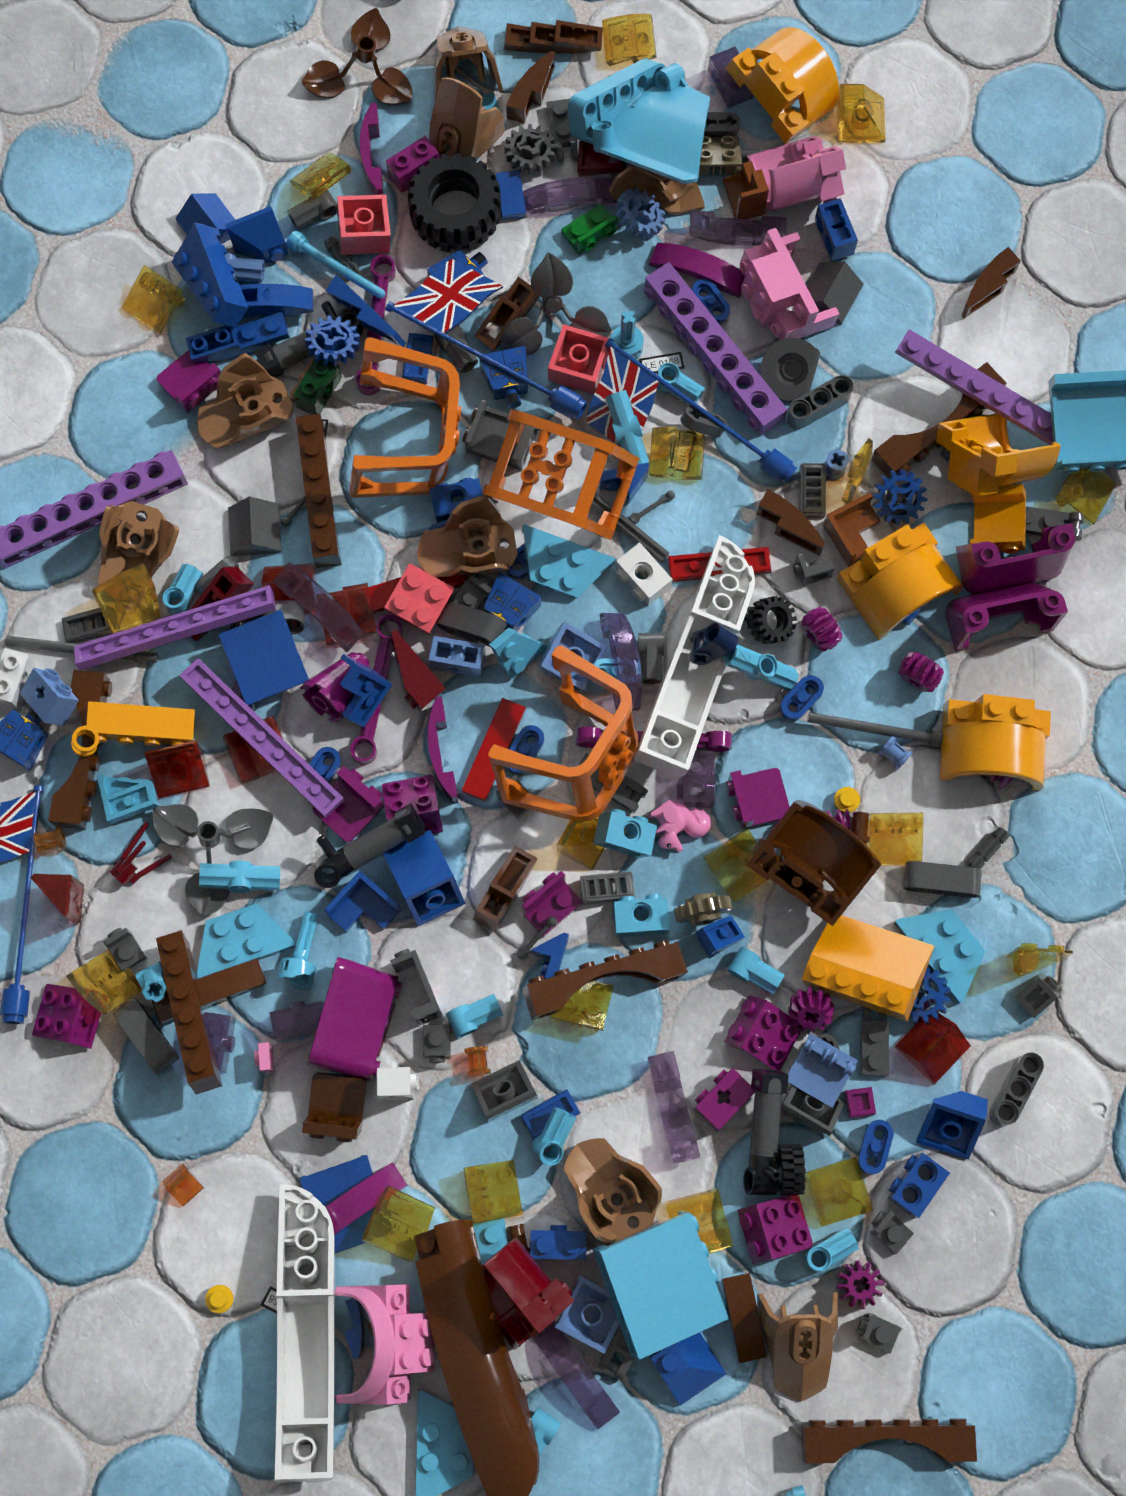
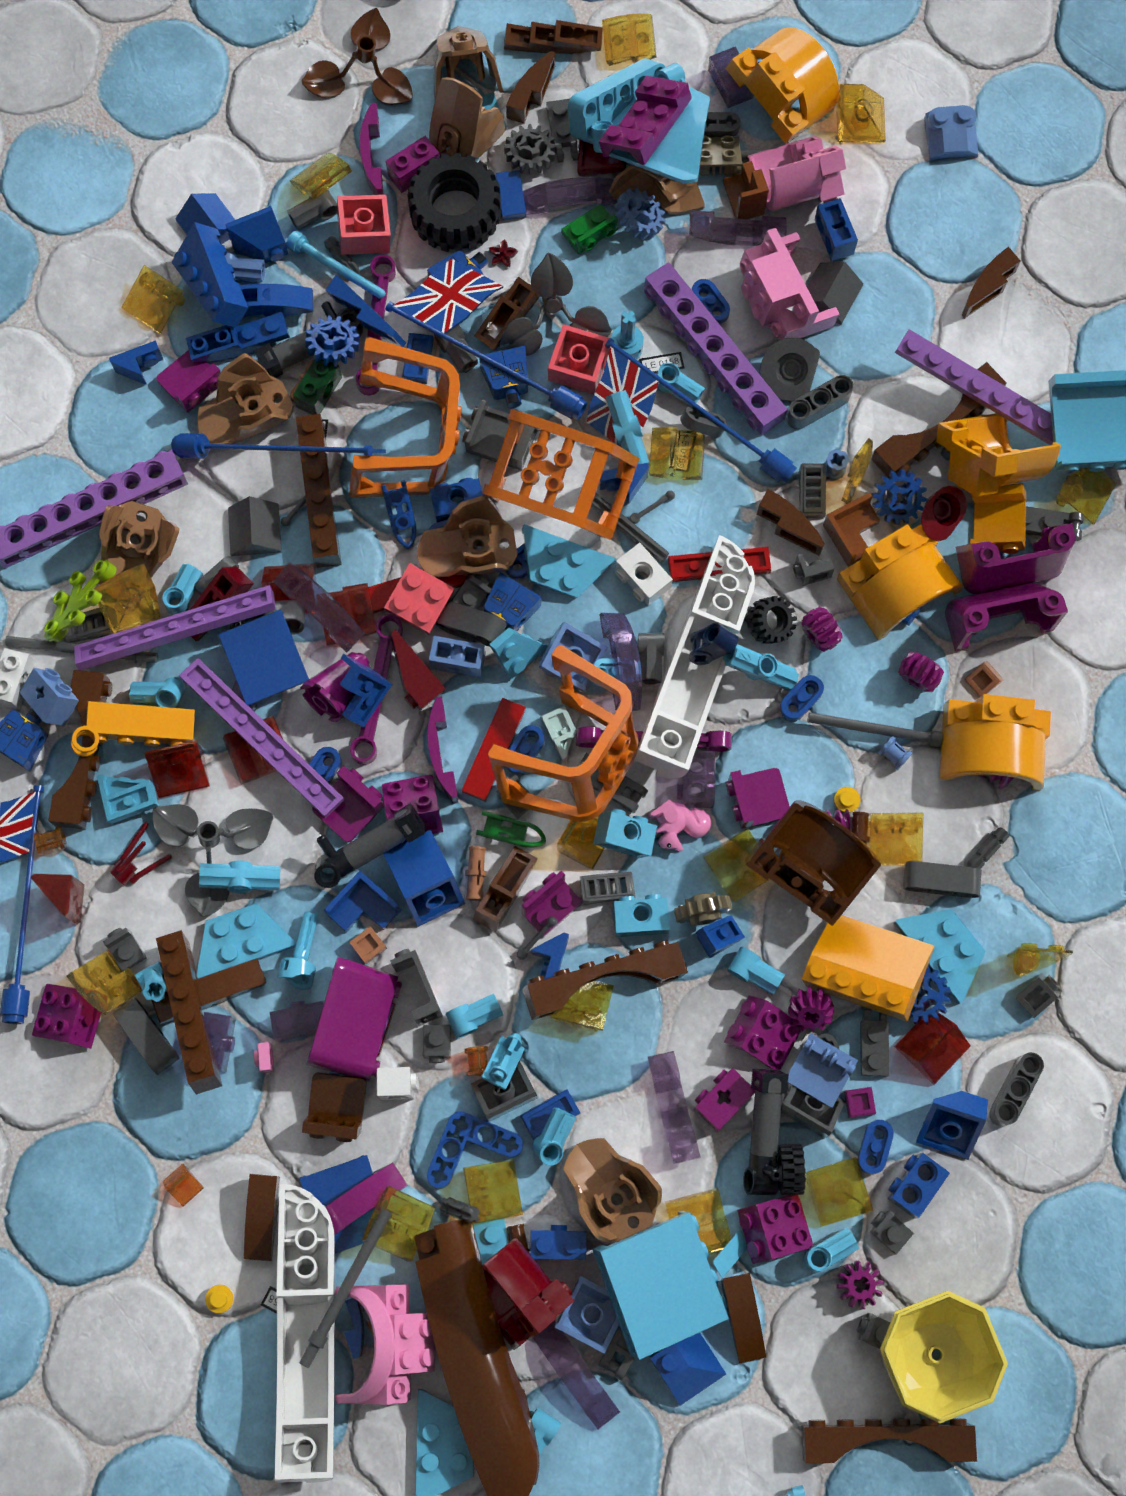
magenta slope [648,243,746,298] -> none
medium nougat piece [757,1292,838,1402] -> none
none -> lime plant [44,560,117,642]
none -> blue slope [109,340,164,385]
none -> medium azure piece [129,677,185,708]
none -> blue flag [171,433,386,459]
none -> reddish brown slope [244,1174,280,1261]
none -> dark grey bar [299,1209,392,1368]
none -> nougat plate [349,926,387,964]
none -> blue piece [381,480,416,549]
none -> blue beam [427,1112,523,1189]
none -> dark grey axle [440,1197,480,1223]
none -> nougat pin [465,846,487,901]
none -> green piece [476,811,546,848]
none -> medium azure hinge [481,1033,525,1090]
none -> dark red plant [489,239,518,267]
none -> light aqua slope [541,706,576,759]
none -> magenta piece [599,75,692,165]
none -> medium azure sticker [713,1230,747,1278]
none -> light yellow rock [880,1291,1008,1423]
none -> dark red piece [921,485,967,541]
none -> medium blue slope [924,105,978,161]
none -> nougat slope [965,661,1004,697]

